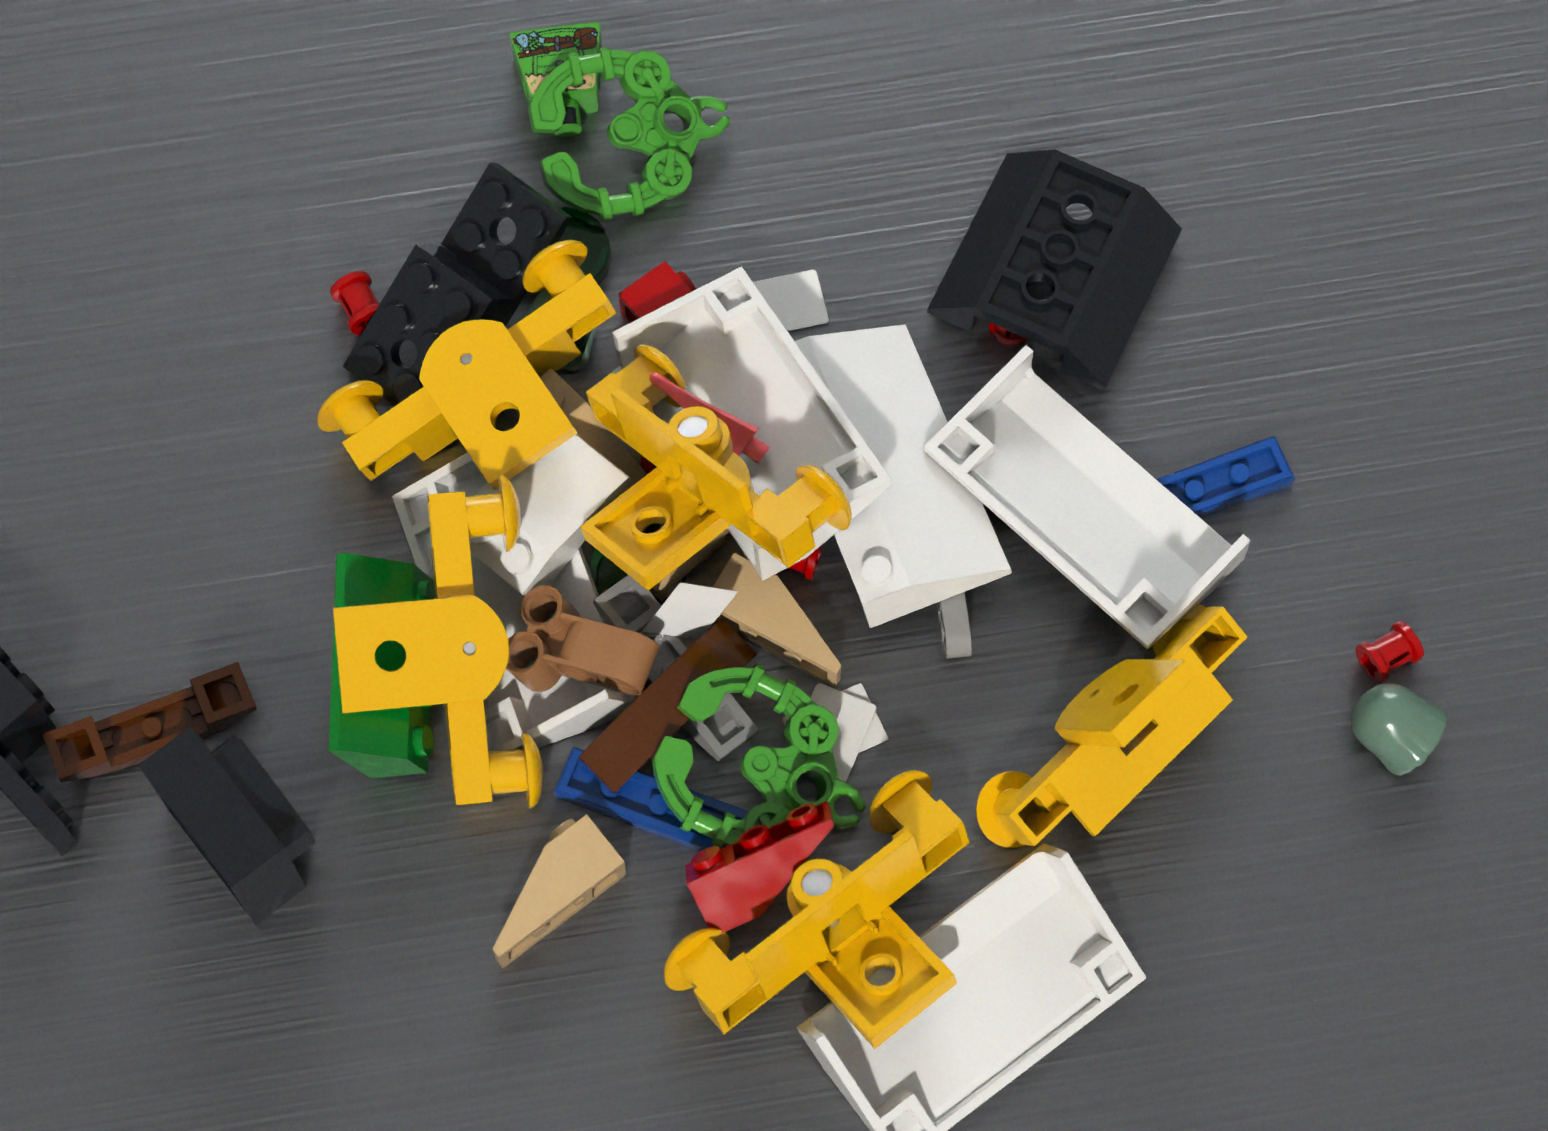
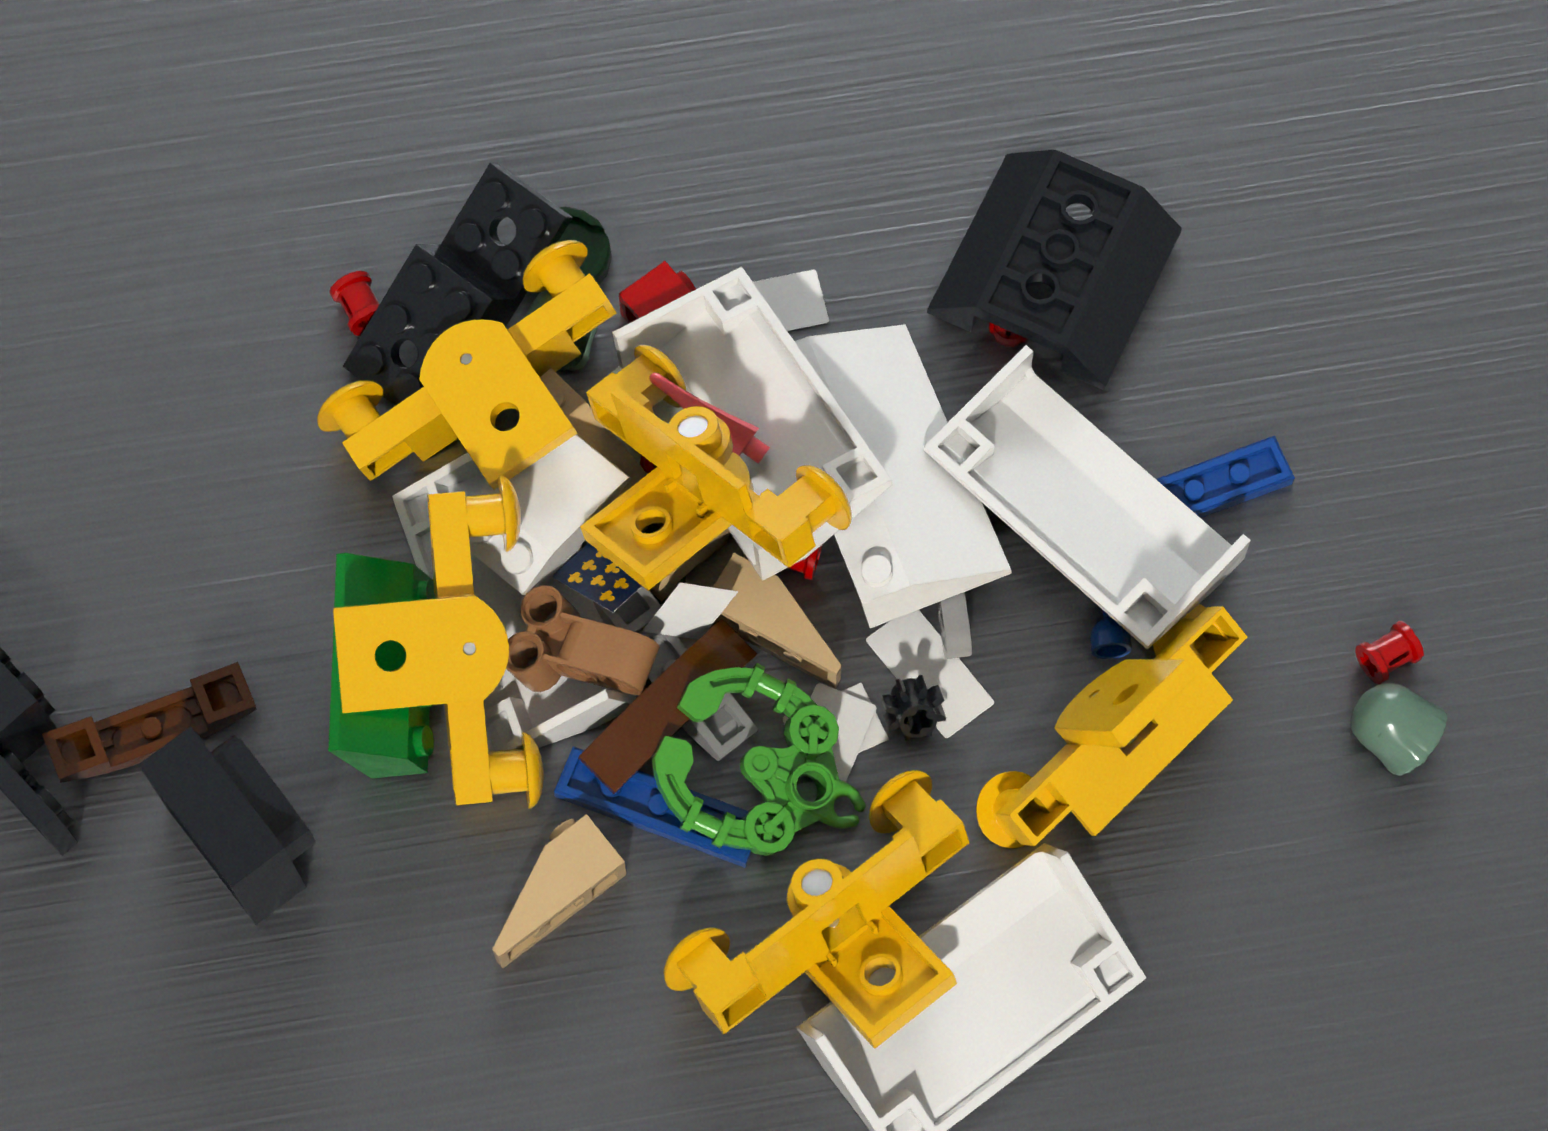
torso [510,22,602,137] -> none
bright green piece [528,47,730,222] -> none
red slope [685,801,834,934] -> none
none -> dark blue sticker [553,543,642,613]
none -> white sticker [866,610,994,738]
none -> black gear [881,675,946,741]
none -> blue hinge [1090,610,1132,659]

